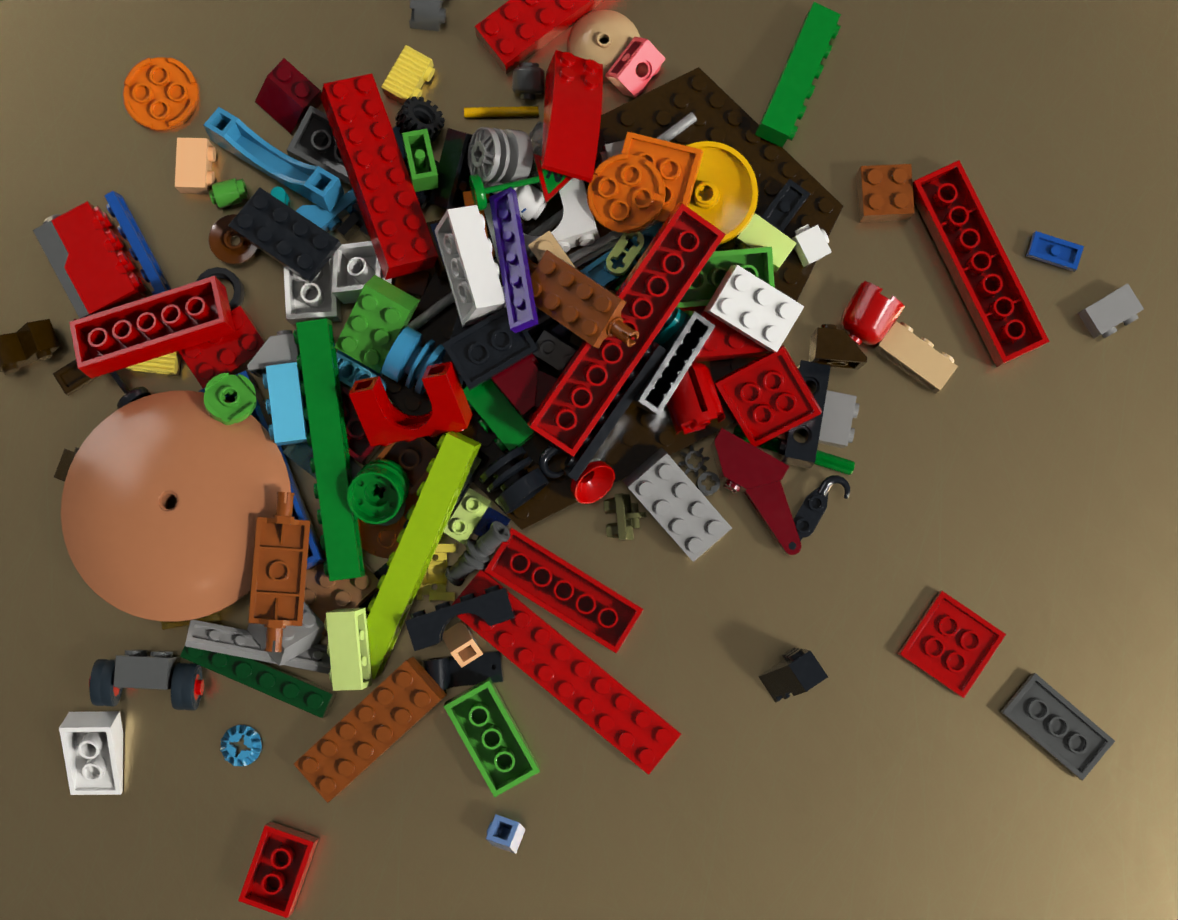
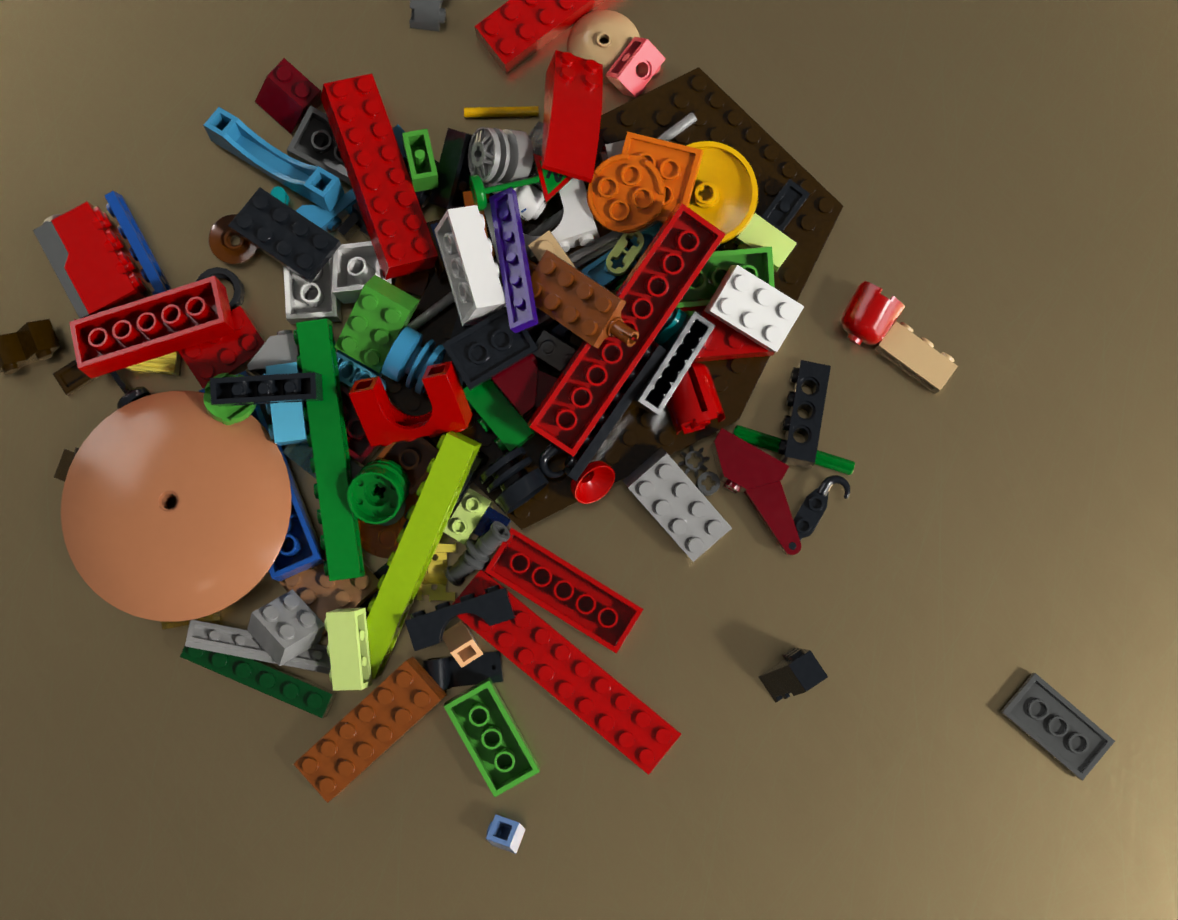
white slope [59,711,123,795] -> none
brick [89,650,204,711] -> none
orange tile [123,57,199,131] -> none
light nougat brick [175,137,216,194] -> none
bright green brick [209,178,249,208] -> none
dark azure gear [220,725,262,766] -> none
red brick [238,821,319,918] -> none
dark orange plate [248,492,310,652] -> none
light yellow brick [381,45,435,104] -> none
black tyre [395,96,445,143] -> none
dark grey head [512,62,545,100] -> none
olive hips [604,493,647,540] -> none
red plate [715,345,822,447] -> none
green brick [755,2,841,147] -> none
white brick [792,224,832,267] -> none
dark brown slope [809,324,867,370] -> none
light grey brick [818,390,859,448] -> none
dark orange brick [856,164,914,223] -> none
red plate [898,591,1006,698] -> none
red brick [913,160,1050,367] -> none
blue plate [1026,231,1084,272] -> none
light grey brick [1078,283,1144,338] -> none
none -> black brick [210,372,323,407]

